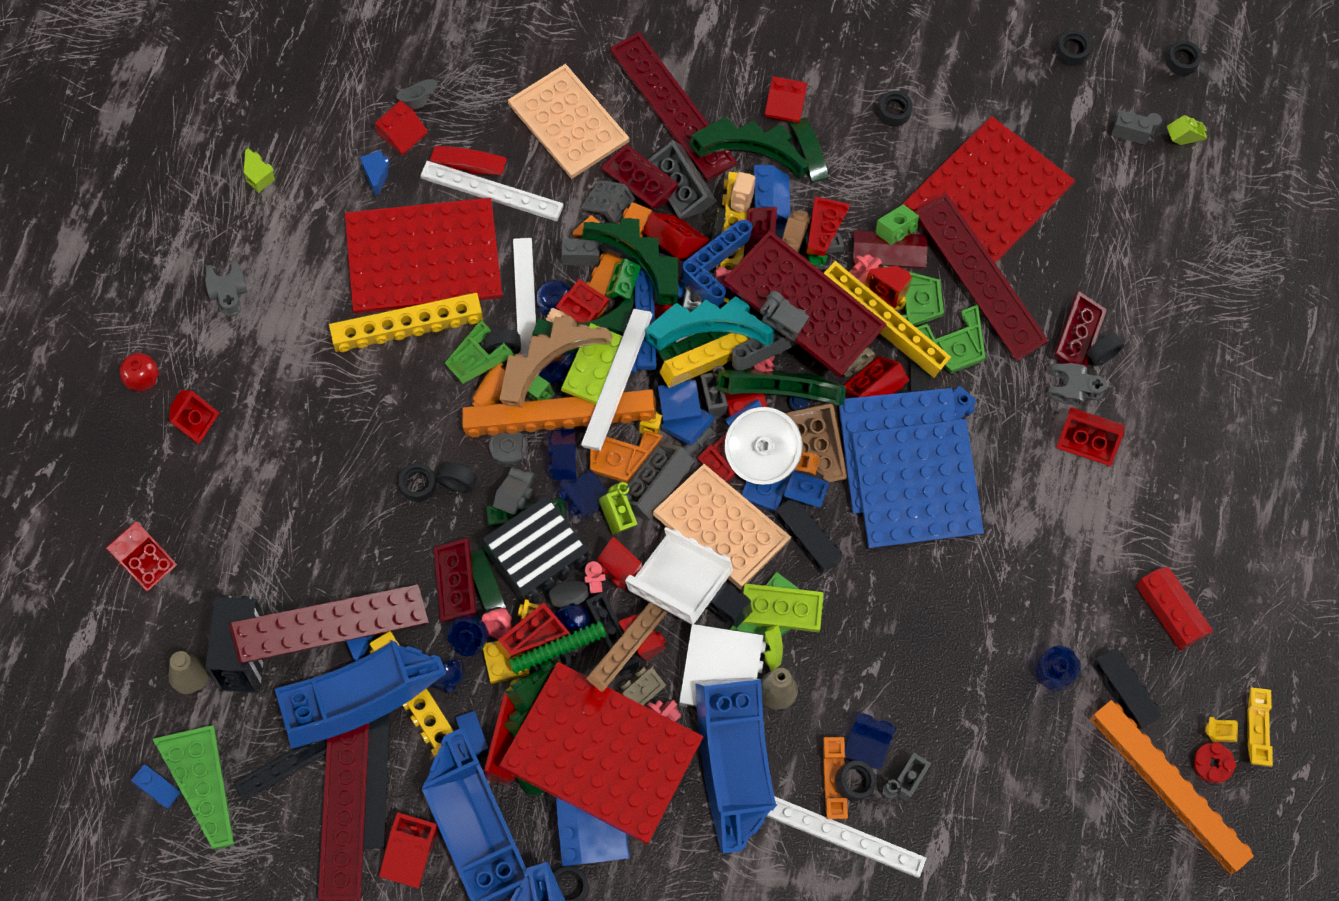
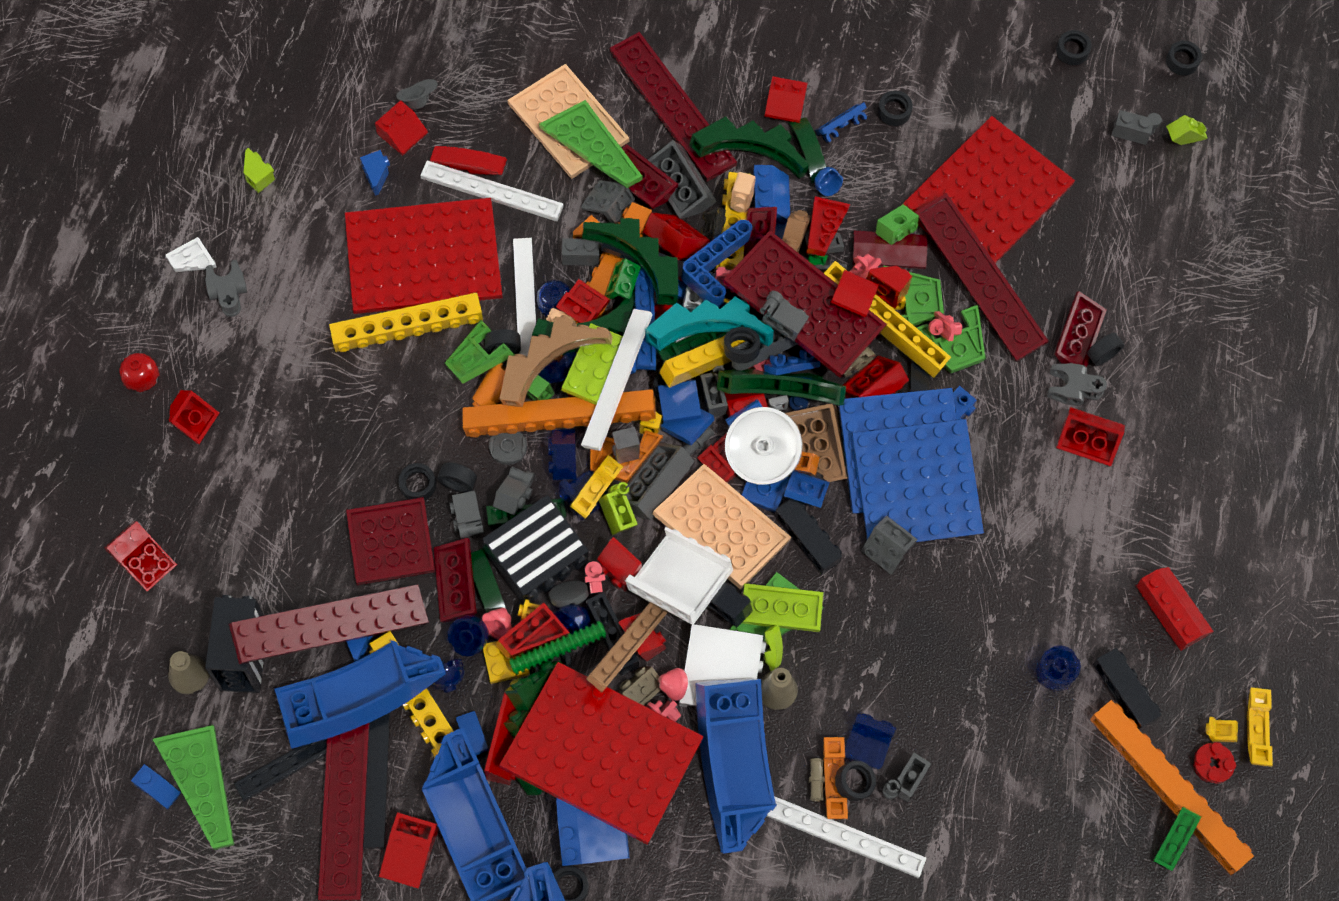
none -> white wing [166,237,217,272]
none -> dark red plate [346,497,435,585]
none -> dark grey hinge [449,491,484,539]
none -> bright green wing [539,100,642,188]
none -> yellow slope [570,455,623,519]
none -> flat silver panel [612,427,640,464]
none -> coral hat [658,668,688,701]
none -> black tyre [724,327,760,364]
none -> blue plate [764,350,820,375]
none -> light grey tile [767,395,789,411]
none -> dark tan pin [809,758,825,802]
none -> blue plate [815,102,867,142]
none -> blue hair [815,167,843,196]
none -> red slope [831,270,879,318]
none -> dark grey bracket [861,516,918,574]
none -> coral hips [928,311,962,341]
none -> green plate [1154,806,1202,871]

